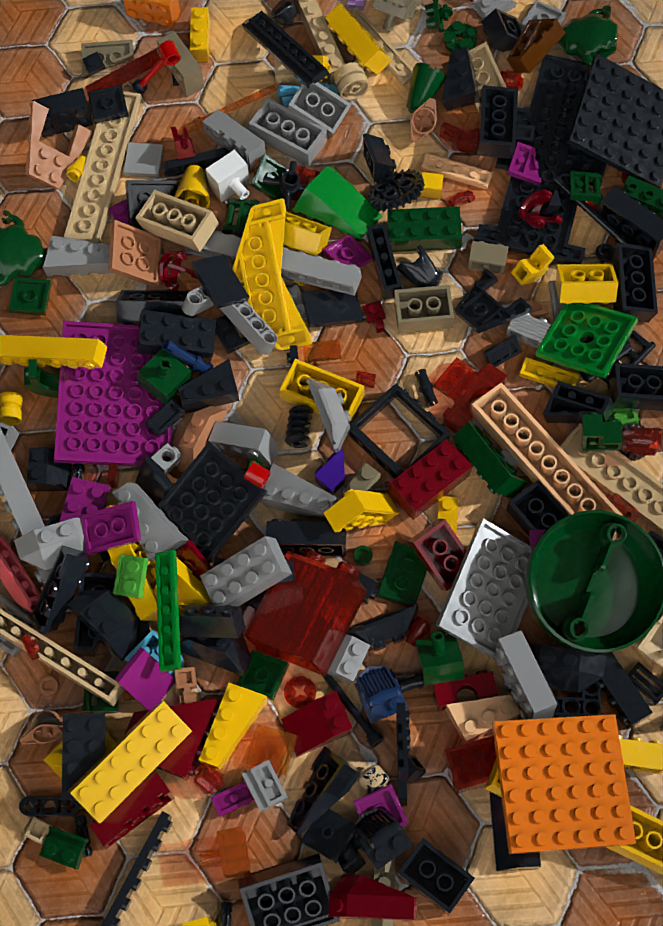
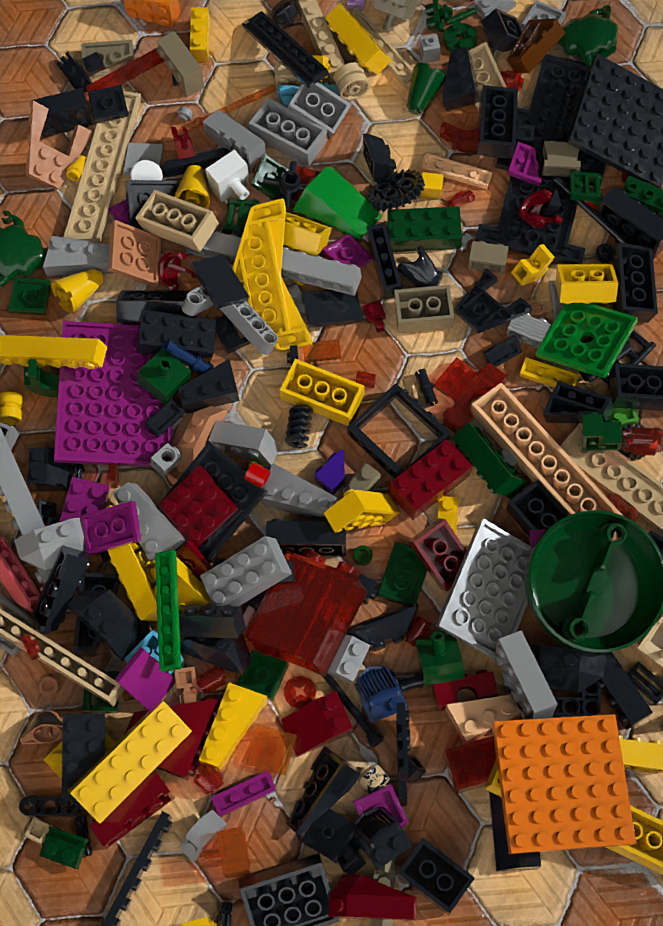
bright green plate [113,554,149,598] -> none
red piece [132,40,181,94] -> none
black tile [135,457,173,506] -> none
light grey plate [242,760,288,812] -> none
light grey wedge [306,378,351,453] -> none
nougat hat [410,98,437,143] -> none
none -> black slope [35,500,57,522]
none -> yellow cone [51,268,104,314]
none -> black hinge [56,51,94,93]
none -> white piece [130,160,163,180]
none -> dark red plate [158,465,239,548]
none -> light grey plate [176,106,193,122]
none -> light grey brick [180,810,227,862]
none -> clear red brick [196,666,228,694]
none -> light grey brick [419,34,440,63]
none -> dark green piece [447,7,477,25]
none -> dark tan hips [542,141,581,177]

